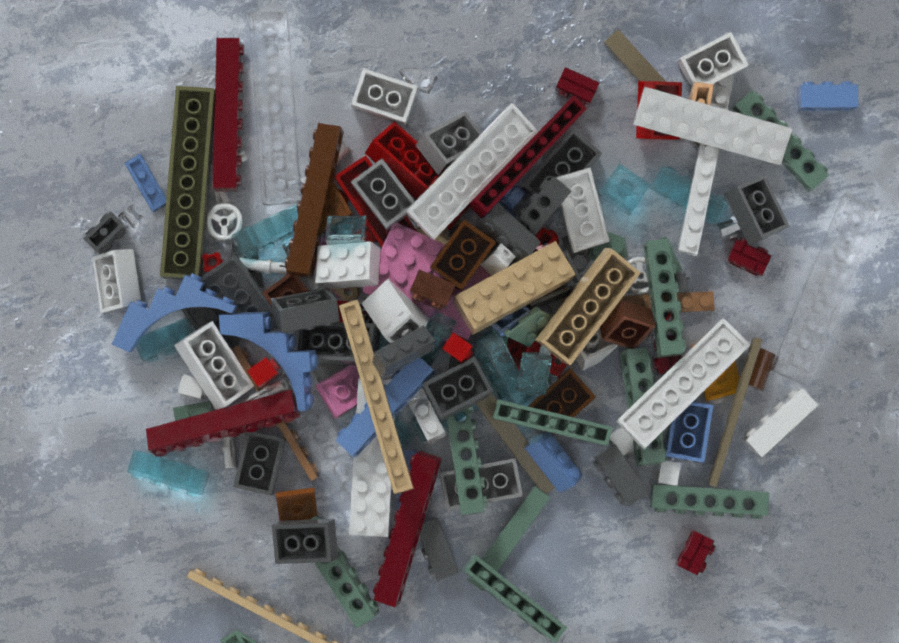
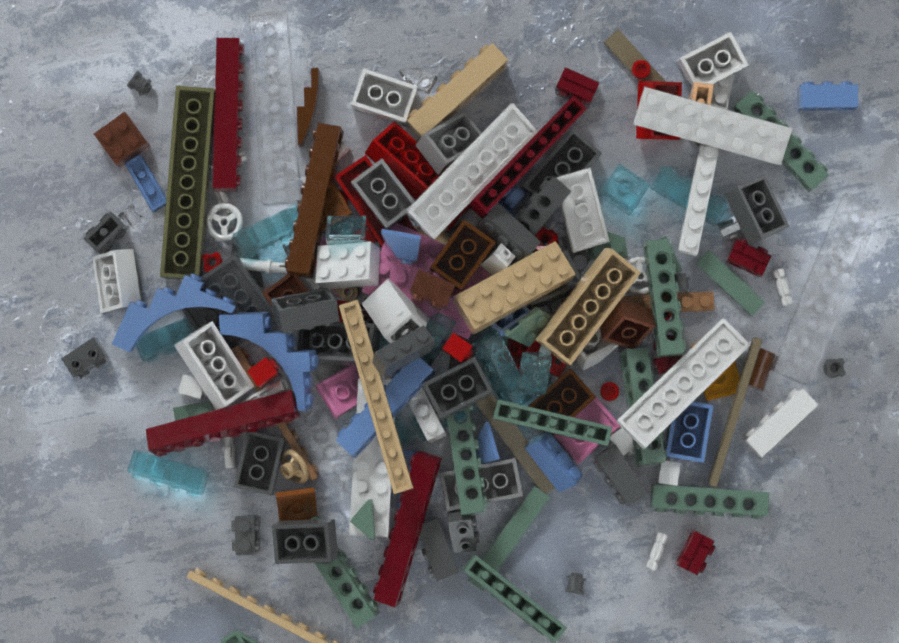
none -> dark grey brick [61,337,109,379]
none -> copper brick [94,111,150,168]
none -> dark grey brick [127,71,152,96]
none -> dark grey brick [231,515,260,555]
none -> tan piece [280,449,309,484]
none -> reddish brown slope [297,68,320,147]
none -> sand green slope [350,499,375,540]
none -> medium blue slope [381,229,421,265]
none -> tan brick [407,43,508,139]
none -> dark grey brick [448,510,480,554]
none -> medium blue slope [469,421,500,464]
none -> bright pink tile [553,398,621,464]
none -> dark grey brick [565,572,586,595]
none -> red tile [600,382,619,401]
none -> red tile [631,60,651,80]
none -> white axle [646,533,668,570]
none -> sand green tile [696,250,765,316]
none -> white axle [773,268,793,306]
none -> dark grey brick [823,358,846,378]

